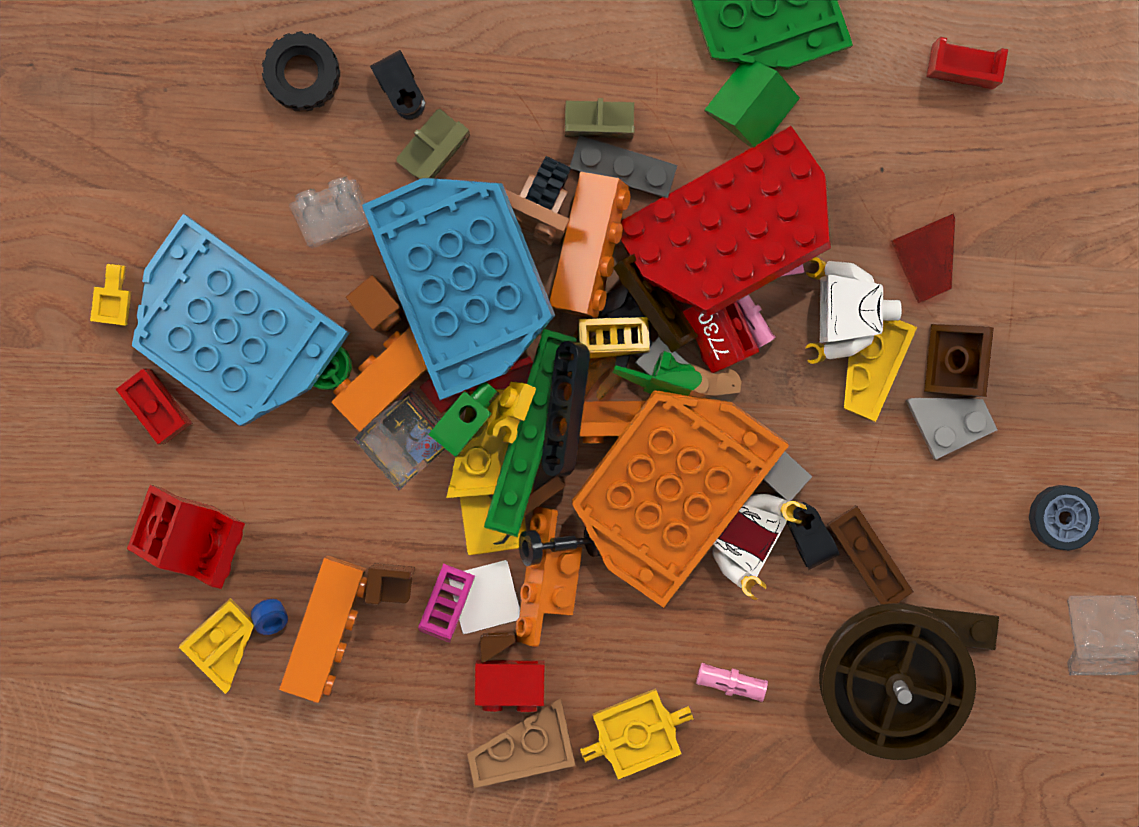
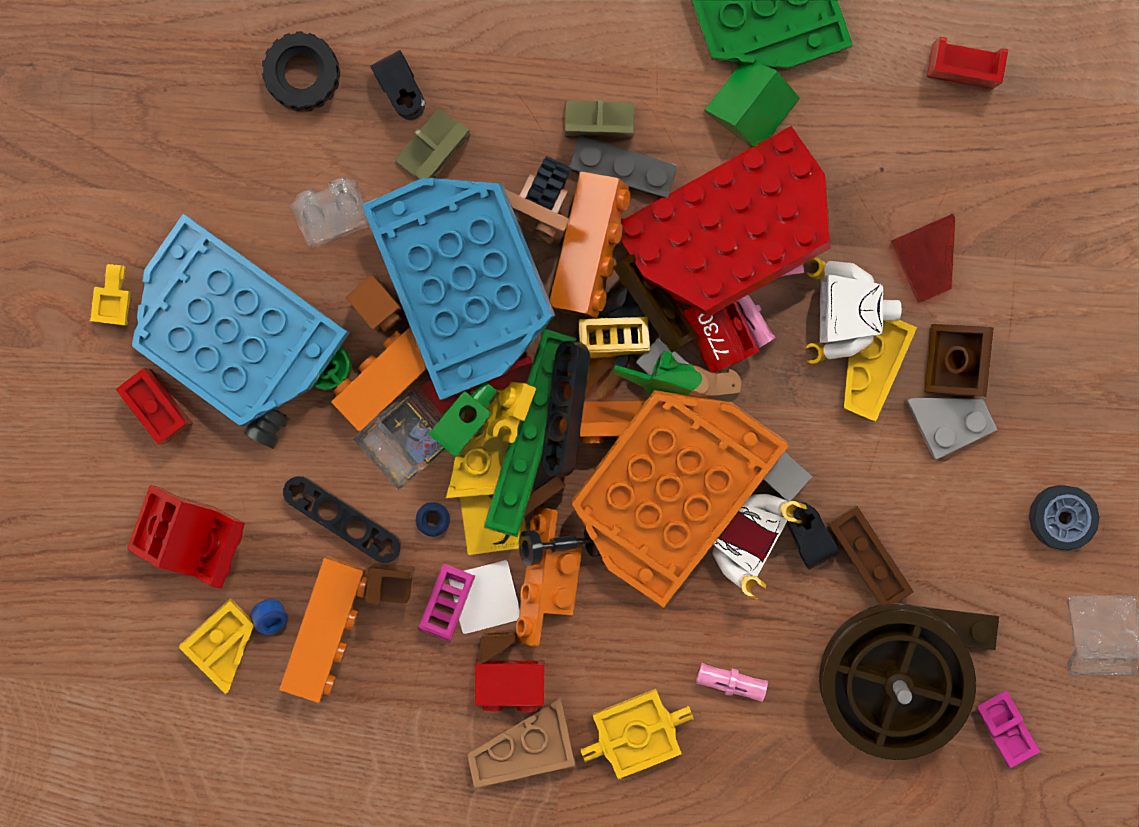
none -> pearl dark grey wheel [243,409,290,449]
none -> black beam [283,476,401,563]
none -> dark blue plate [416,502,450,537]
none -> dark pink slope [976,690,1040,769]

